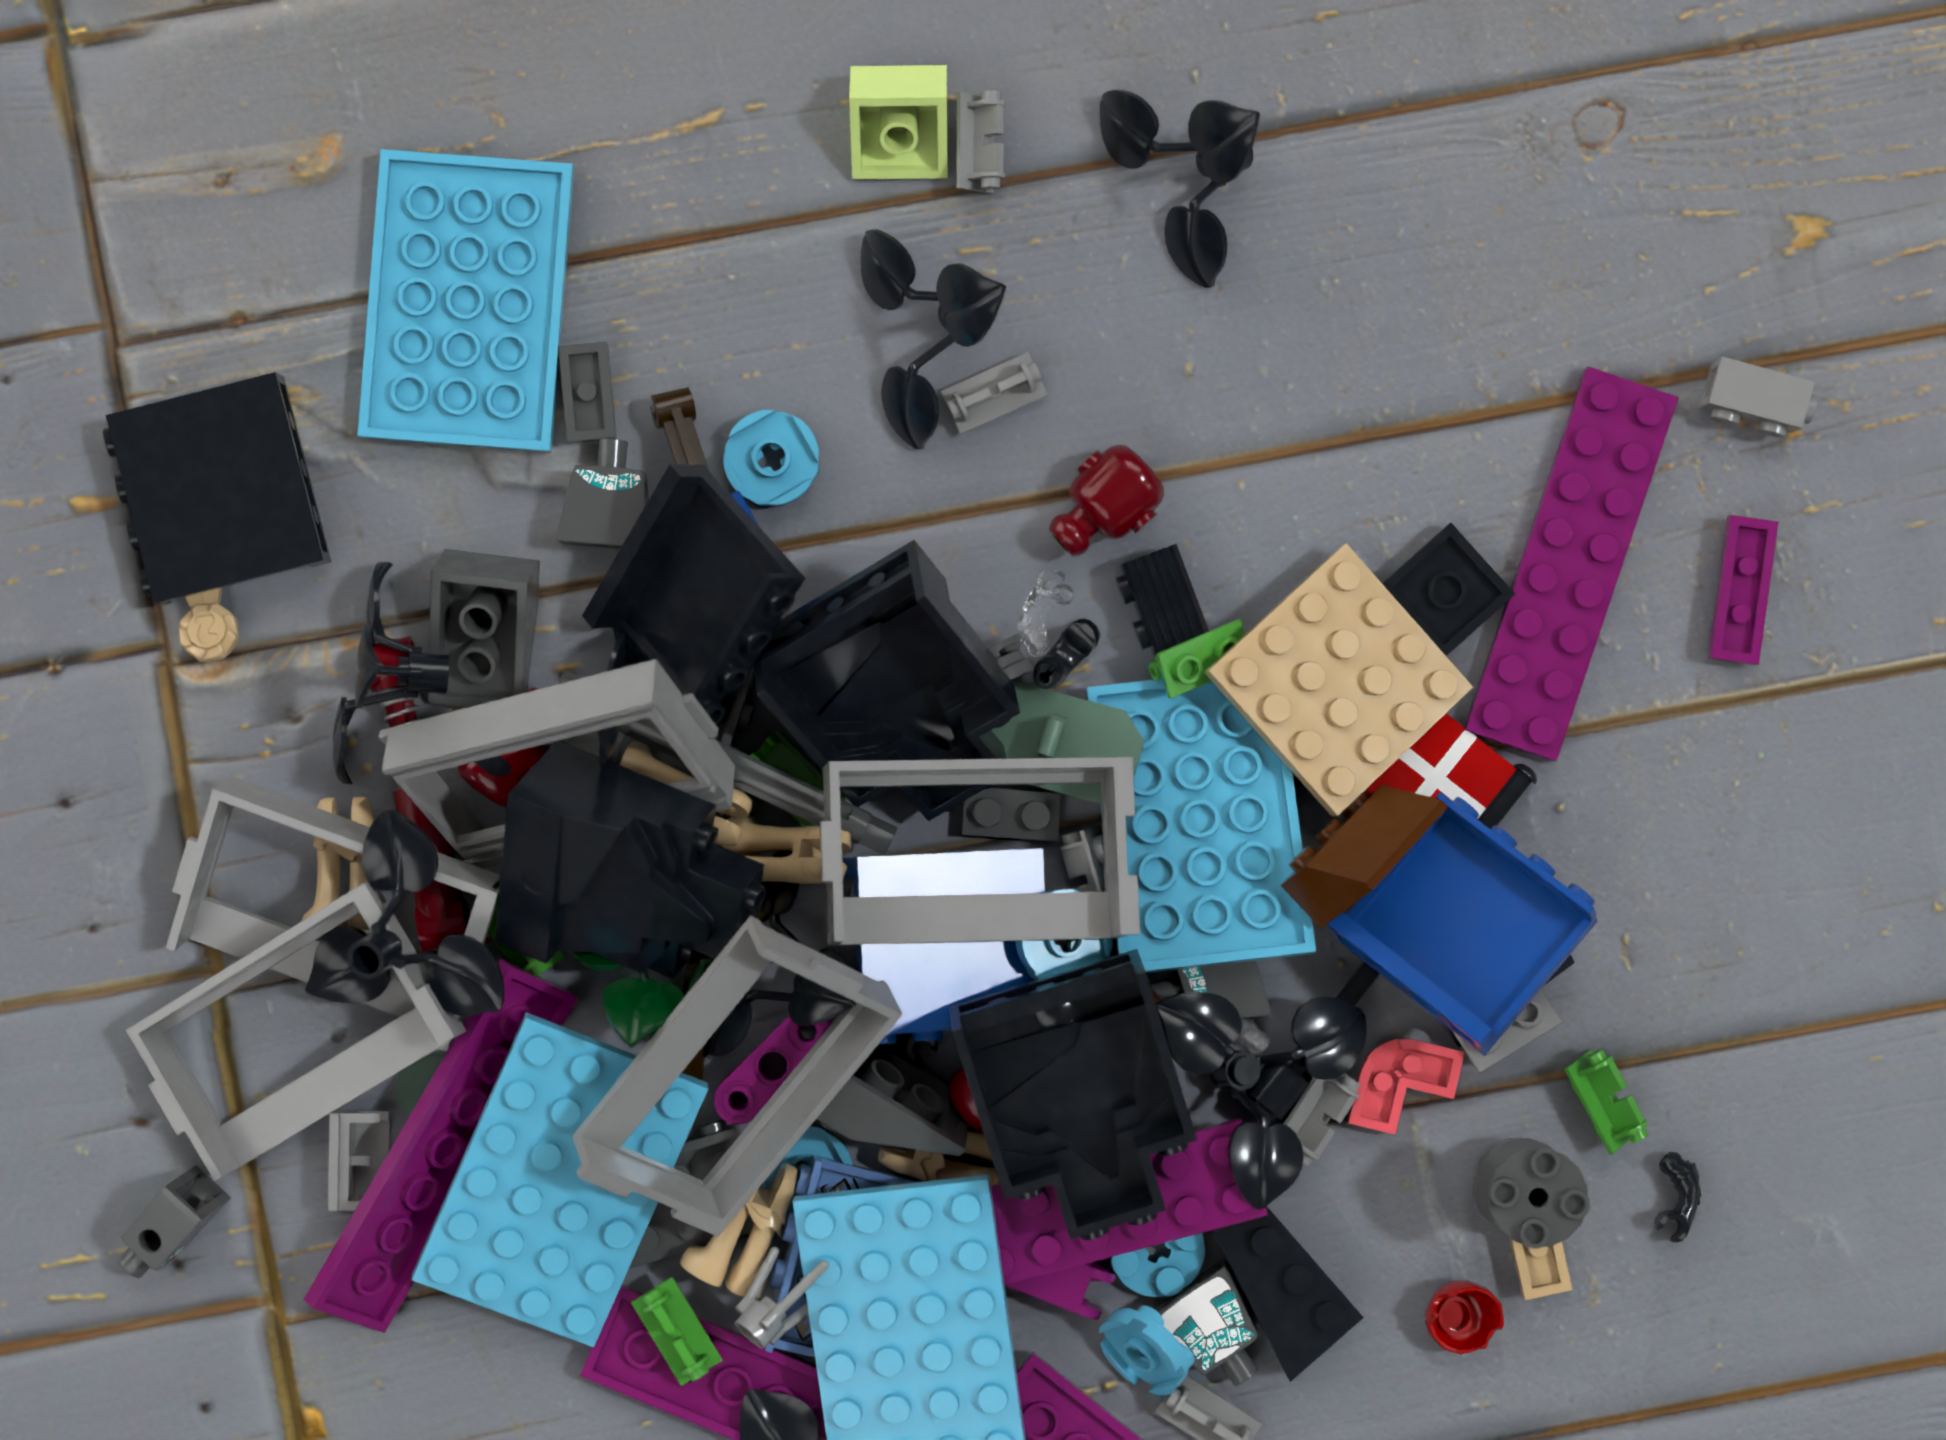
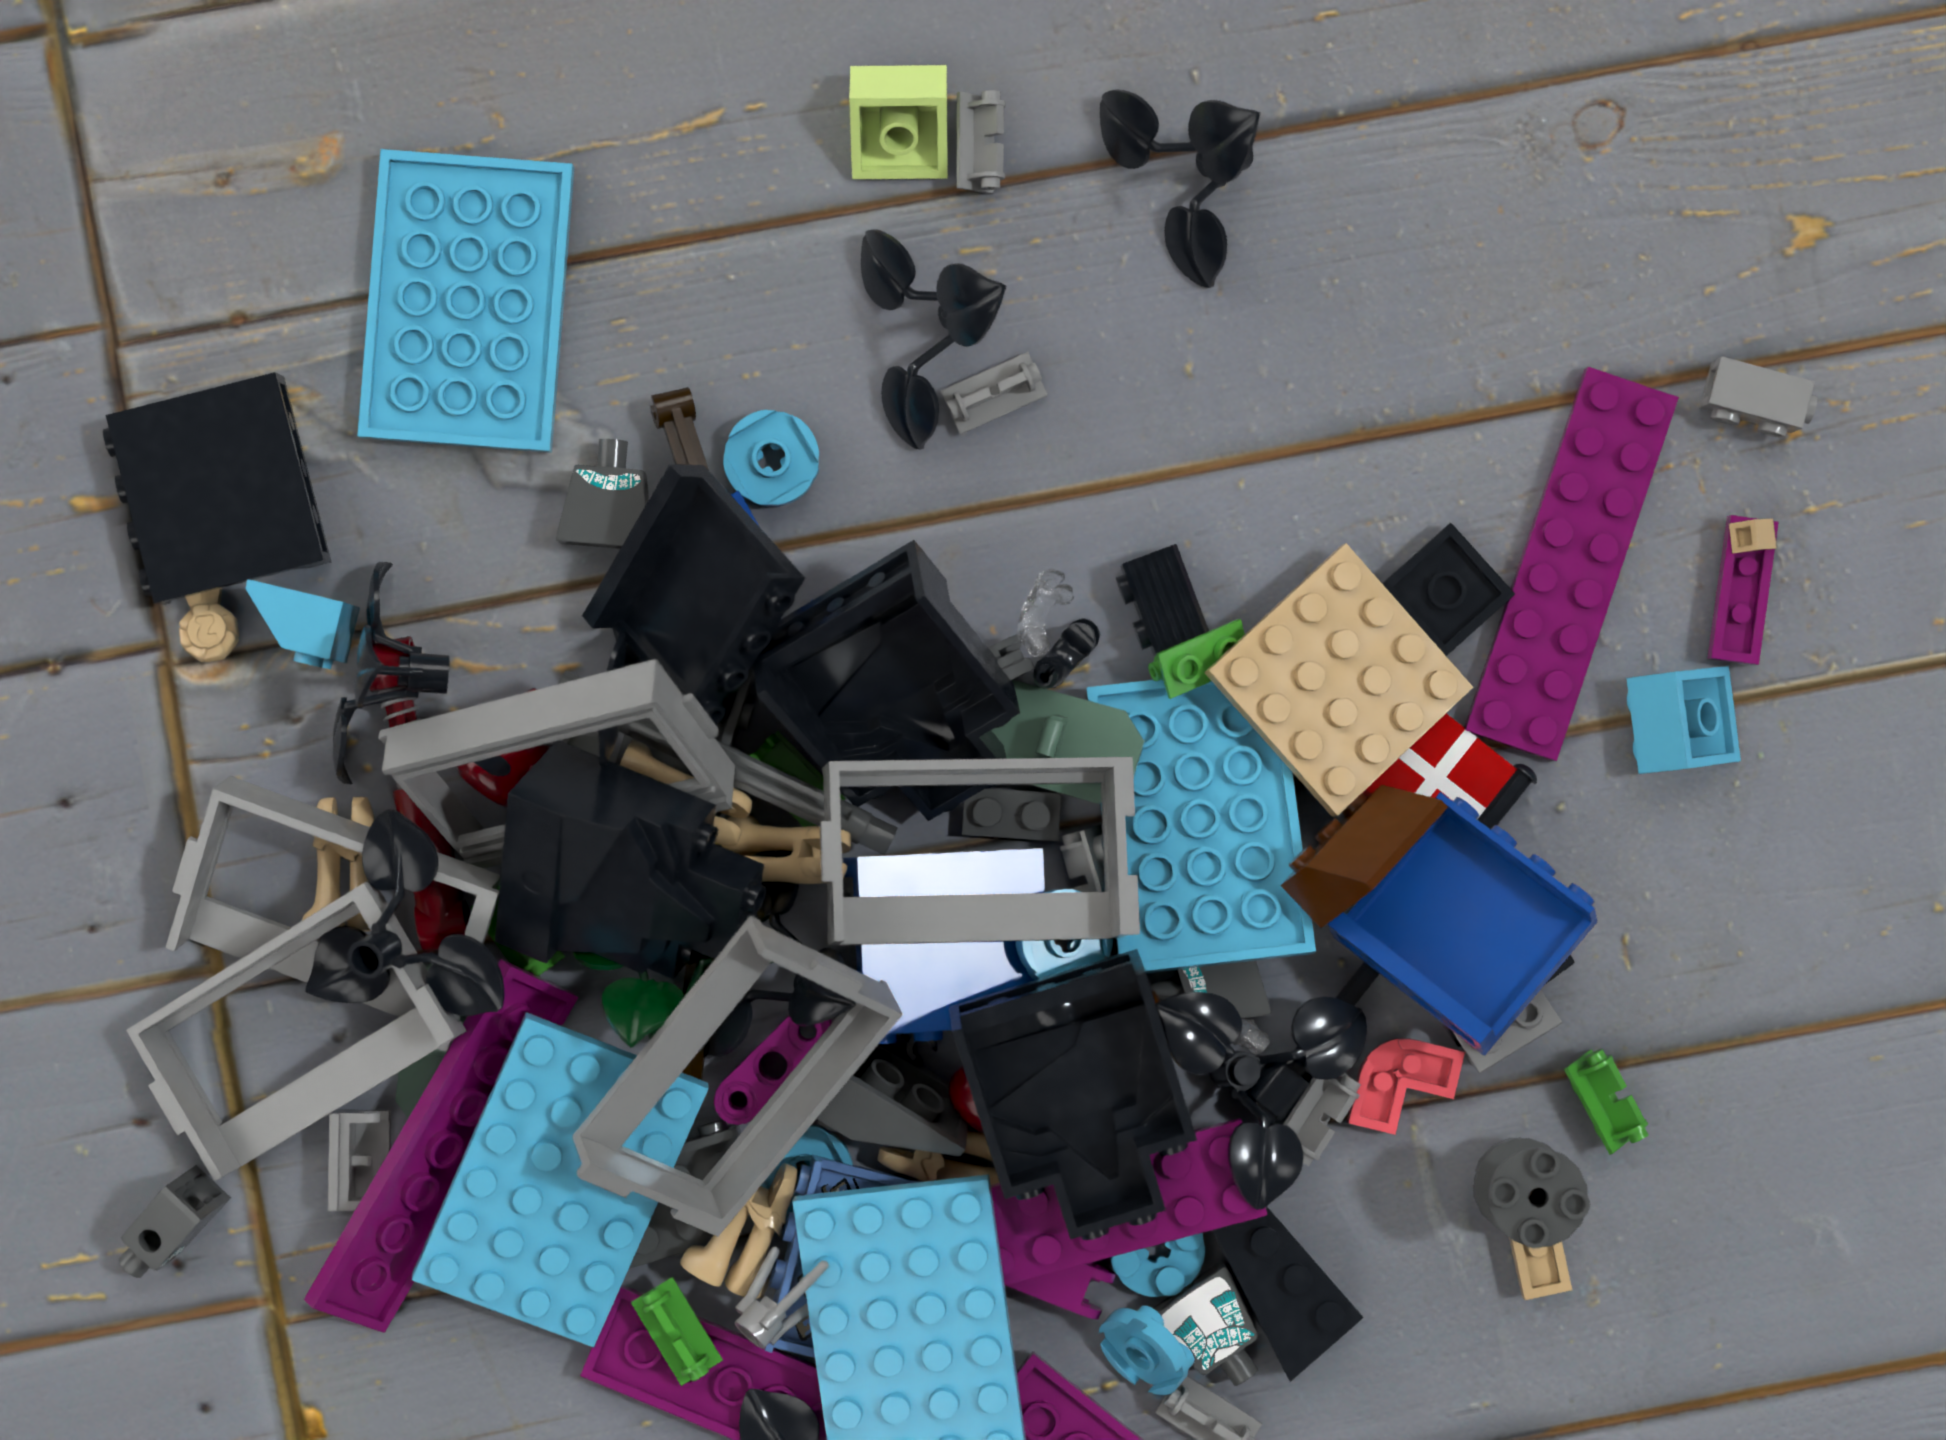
dark grey slope [428,549,540,708] -> none
dark grey plate [558,342,617,444] -> none
dark red piece [1048,445,1164,557] -> none
red hair [1425,1280,1504,1355] -> none
black piece [1655,1152,1701,1243] -> none
none -> medium azure slope [245,579,360,670]
none -> medium azure slope [1626,666,1741,774]
none -> tan piece [1729,519,1777,554]

